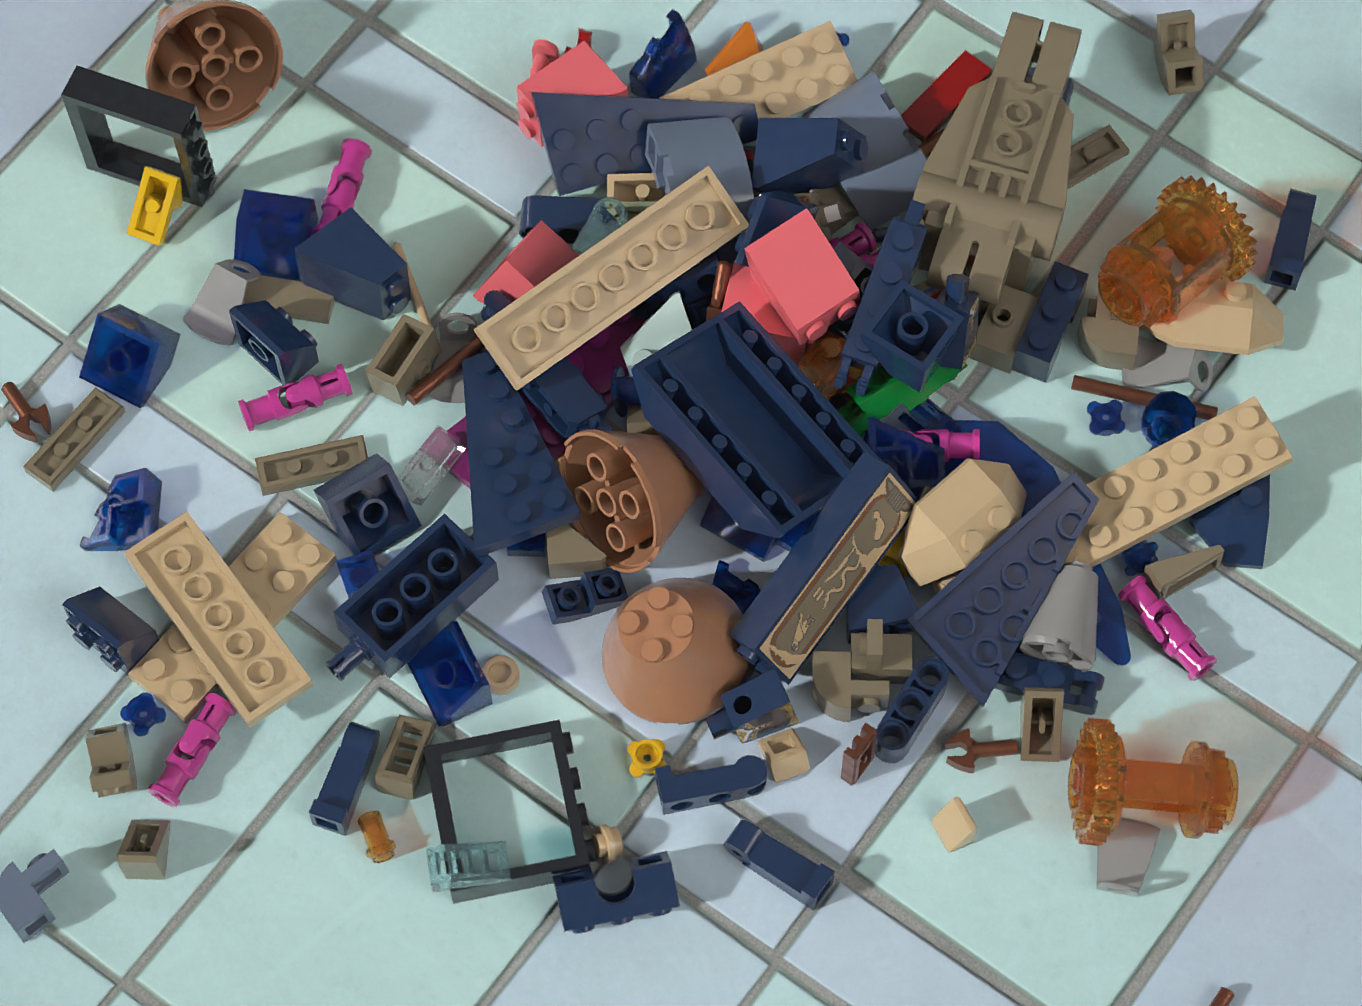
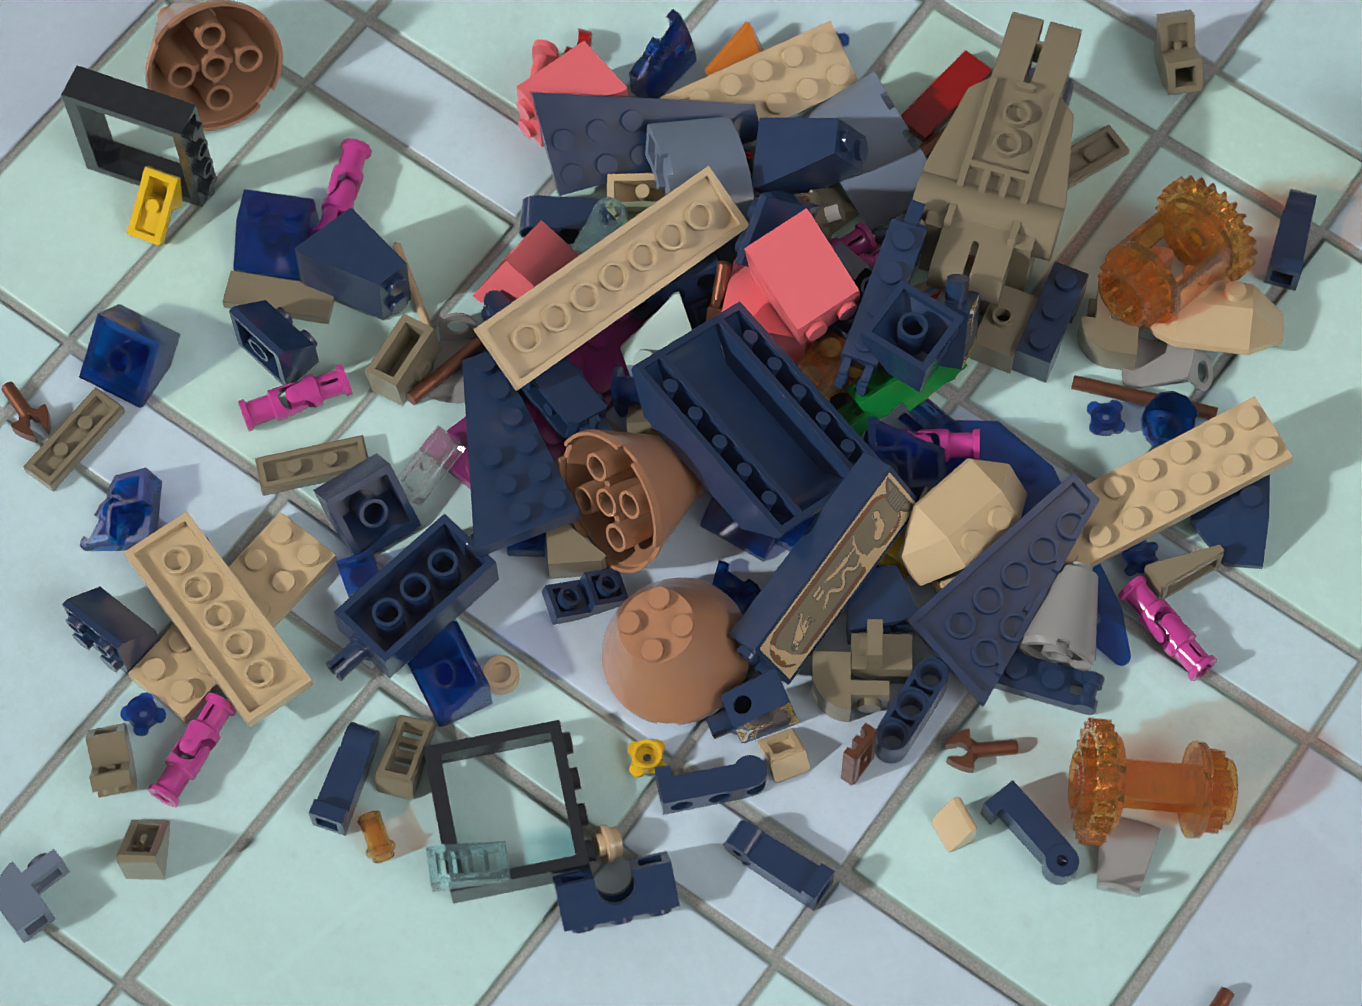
light grey piece [183,259,260,346] -> none
dark tan slope [1020,687,1064,762] -> none
none -> dark blue leg [980,780,1079,885]

